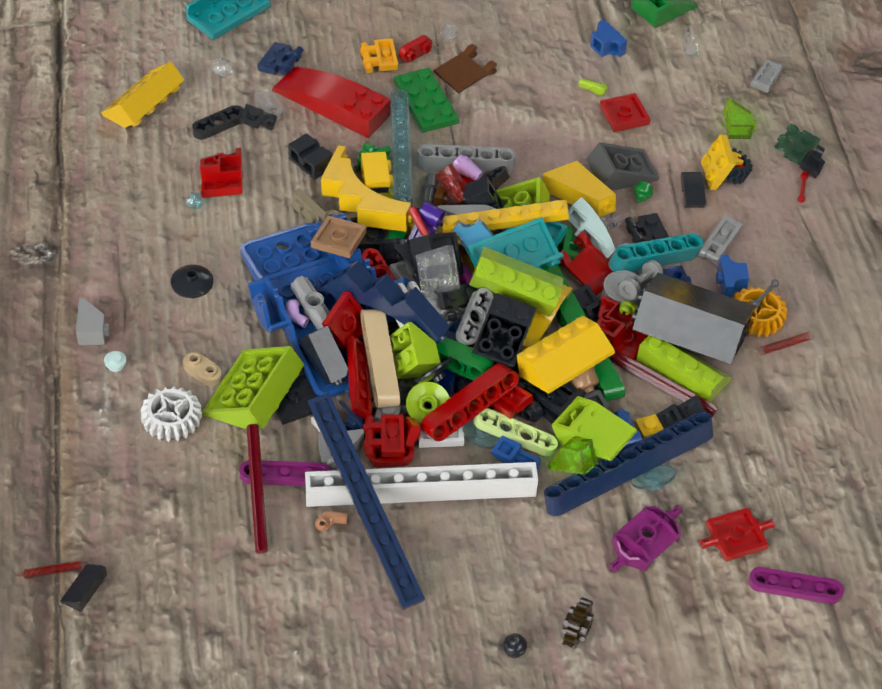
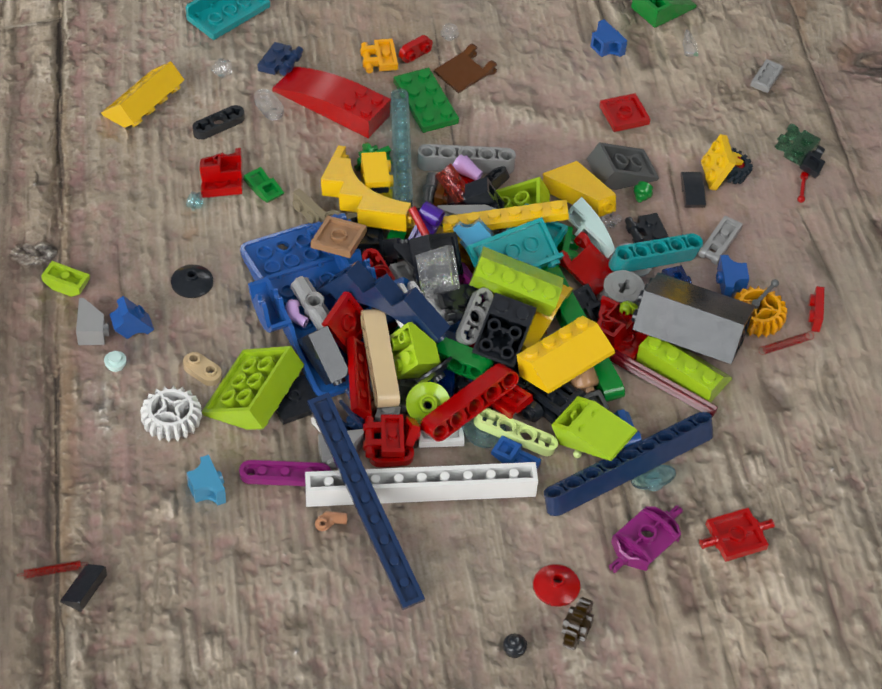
black plate [240,104,277,130] -> none
dark red axle [246,424,268,554] -> none
black brick [288,133,333,180] -> none
clear neon green slope [548,436,598,474] -> none
lime arm [579,78,608,96] -> none
light grey wheel [619,260,663,300] -> none
yellow plate [634,414,663,440] -> none
black slope [656,395,707,429] -> none
clear neon green slope [723,98,756,139] -> none
magenta plate [748,567,844,604] -> none
none -> lime slope [41,261,90,297]
none -> blue brick [109,296,154,339]
none -> dark azure brick [187,455,226,506]
none -> green slope [243,167,284,203]
none -> red dish [533,564,580,607]
none -> red plate [808,286,825,332]

